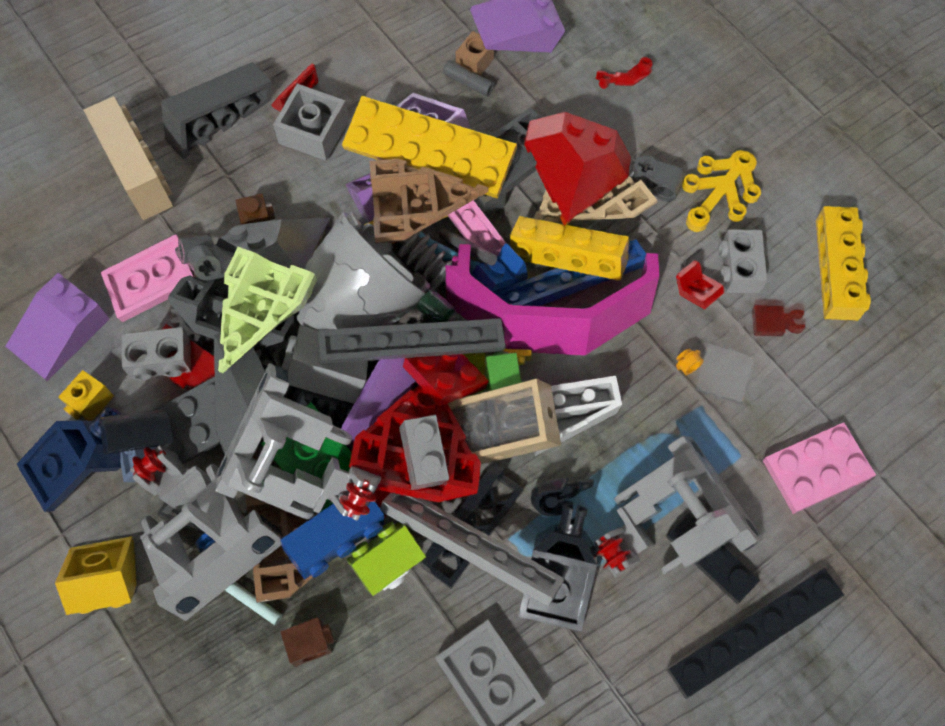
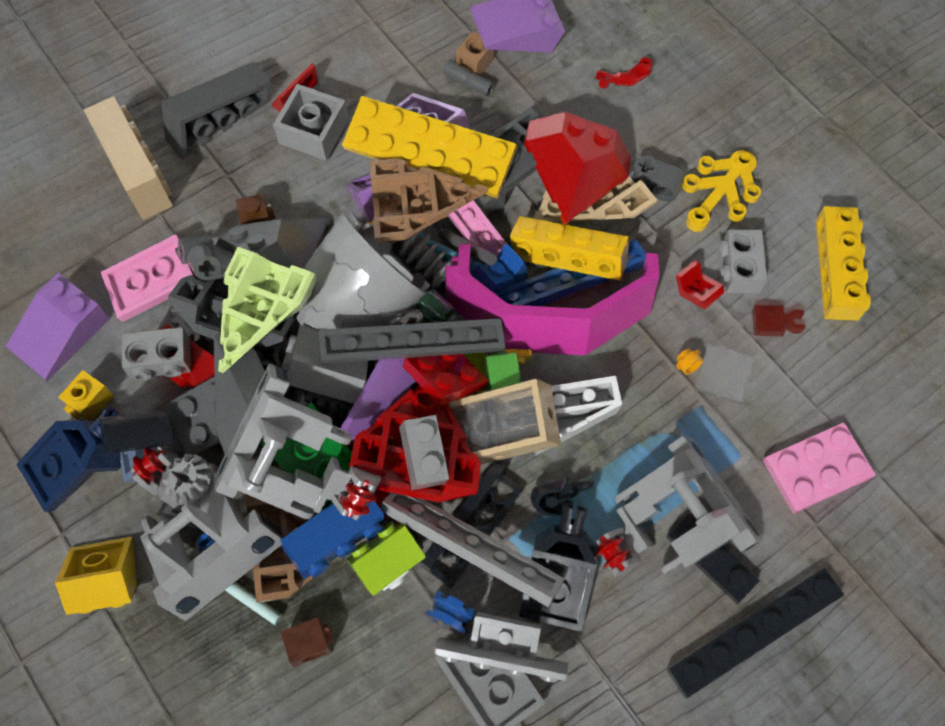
none -> light grey gear [162,453,211,505]
none -> blue wheel [424,591,476,636]
none -> light grey bracket [434,612,568,683]

